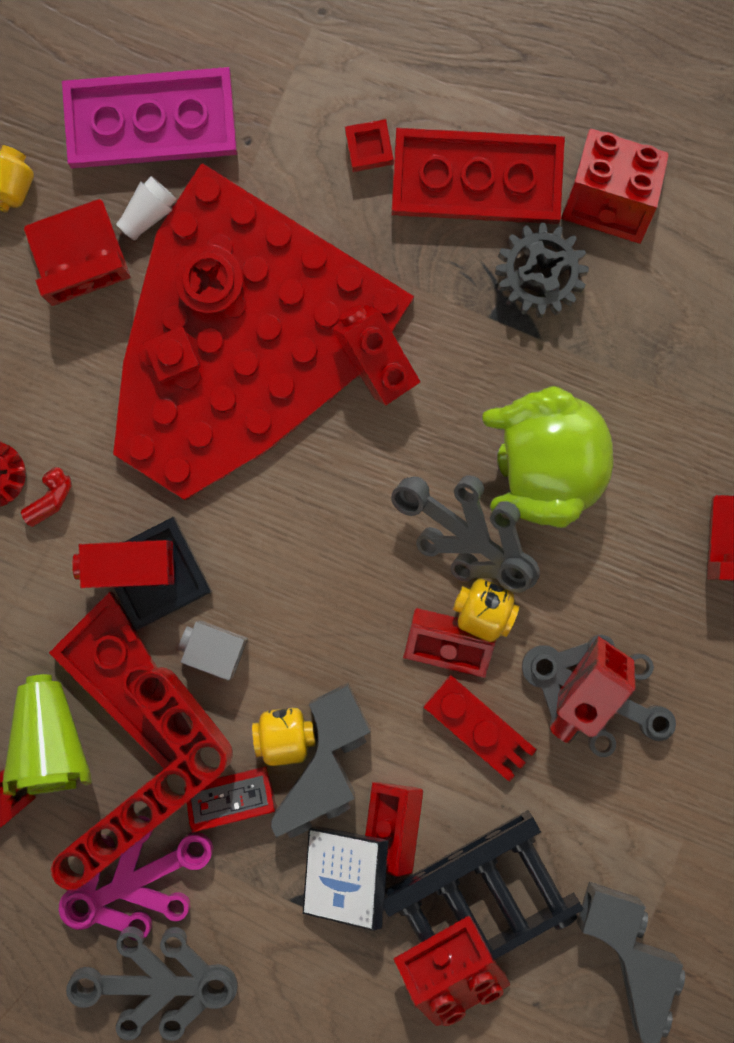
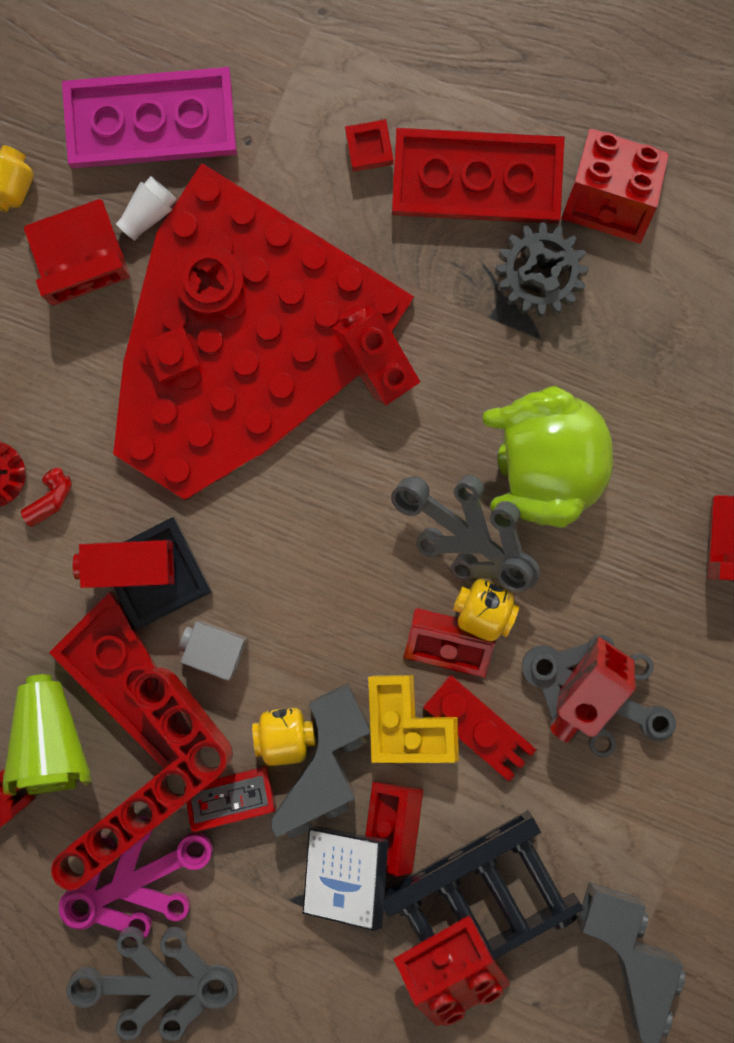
none -> yellow plate [368,675,459,763]

